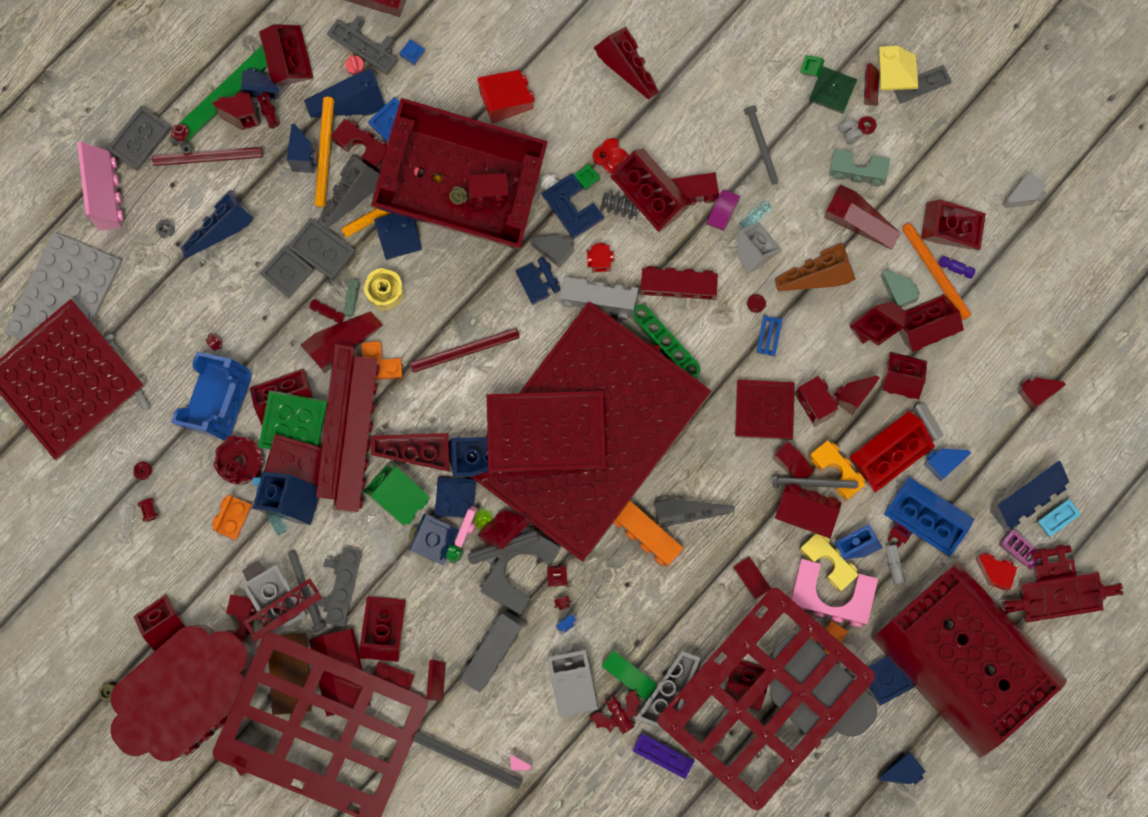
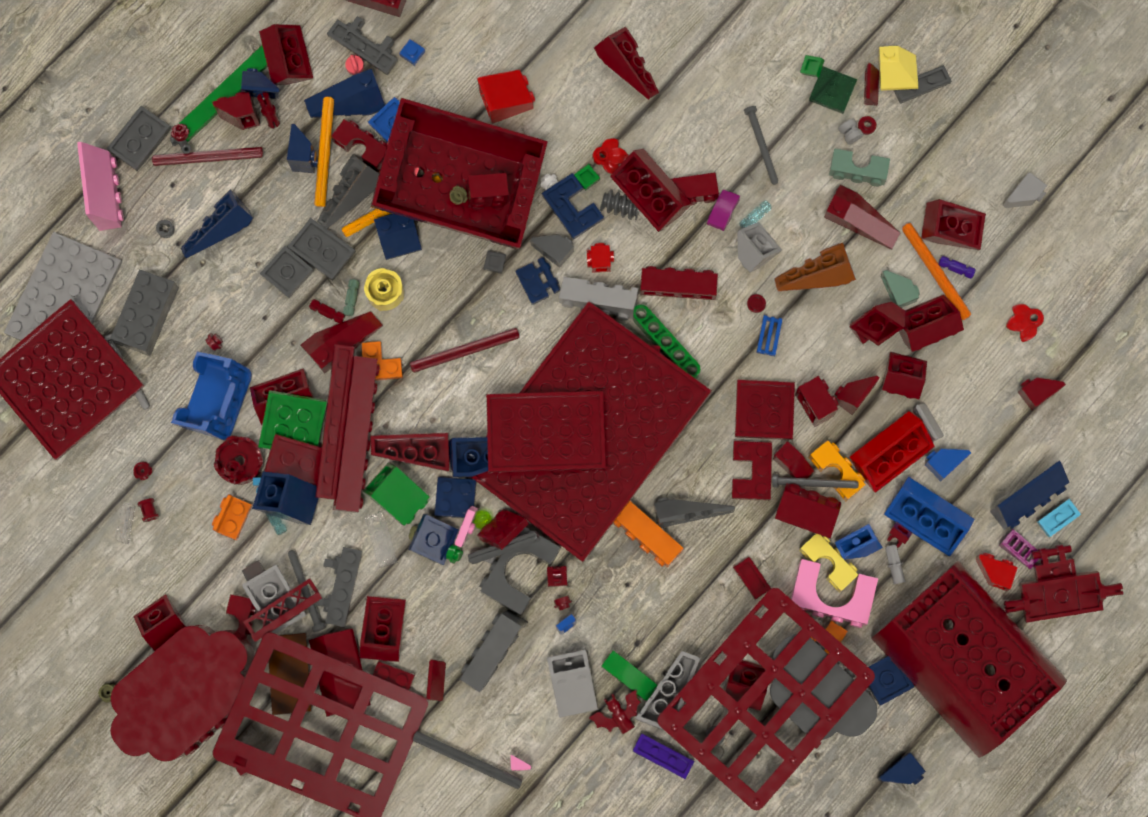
none -> dark grey brick [110,269,179,356]
none -> dark grey tile [483,251,506,274]
none -> dark red plate [732,441,772,501]
none -> red plate [1006,304,1044,342]

